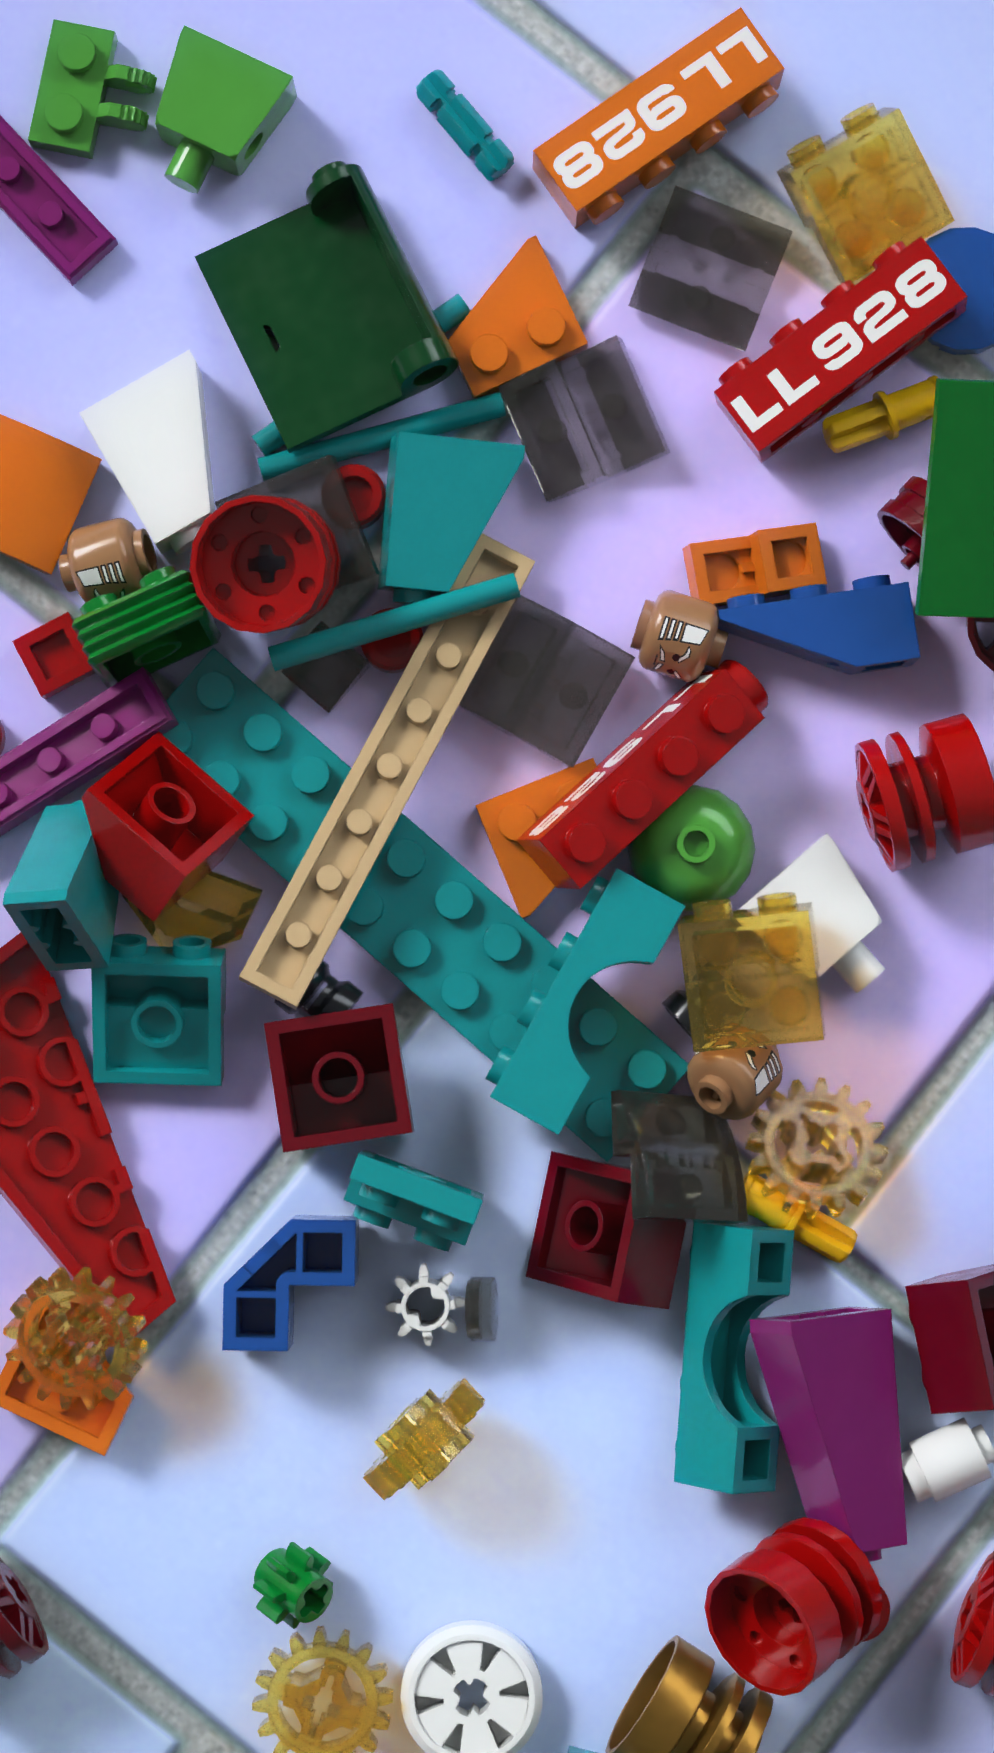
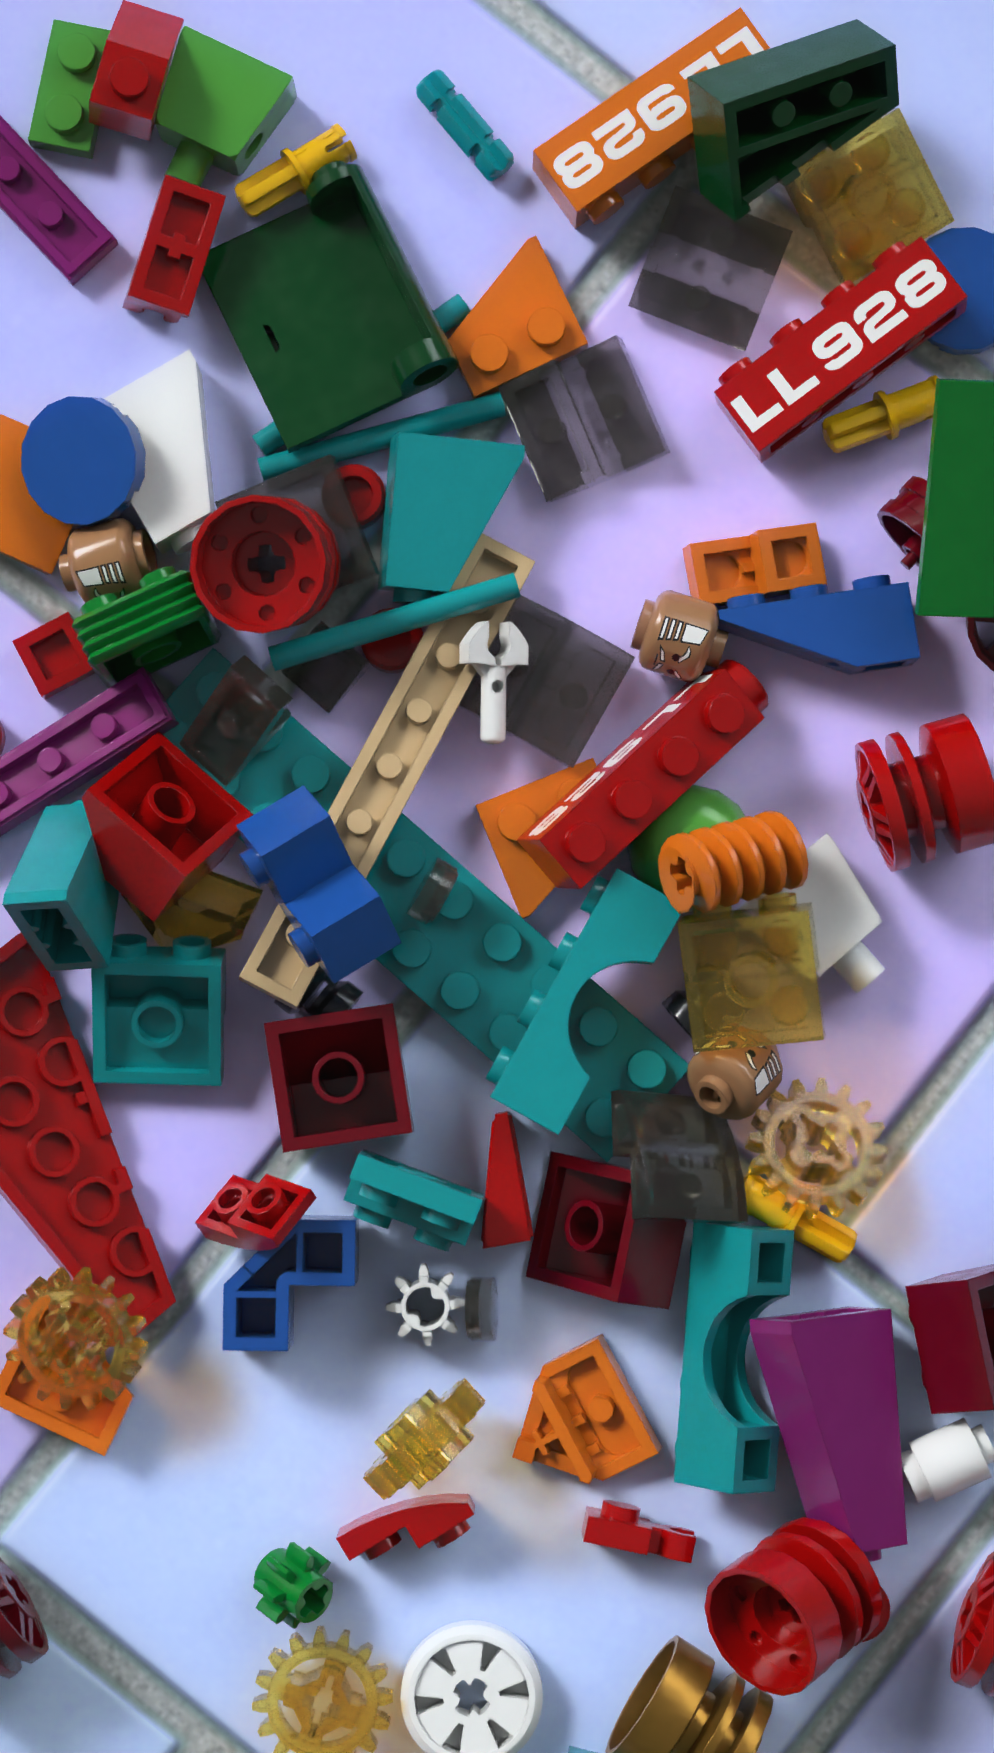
none -> blue tile [21,396,146,525]
none -> red slope [89,0,184,141]
none -> red hinge [122,175,226,323]
none -> clear smoke slope [179,655,293,786]
none -> red slope [195,1174,317,1251]
none -> yellow axle [234,123,357,217]
none -> blue brick [236,785,402,983]
none -> red slope [336,1493,475,1561]
none -> clear smoke tile [406,857,459,925]
none -> white bar [459,621,529,745]
none -> red slope [481,1111,534,1249]
none -> orange slope [512,1334,662,1484]
none -> red plate [581,1500,697,1563]
none -> orange piece [658,810,809,914]
none -> dark green wedge [687,19,899,222]

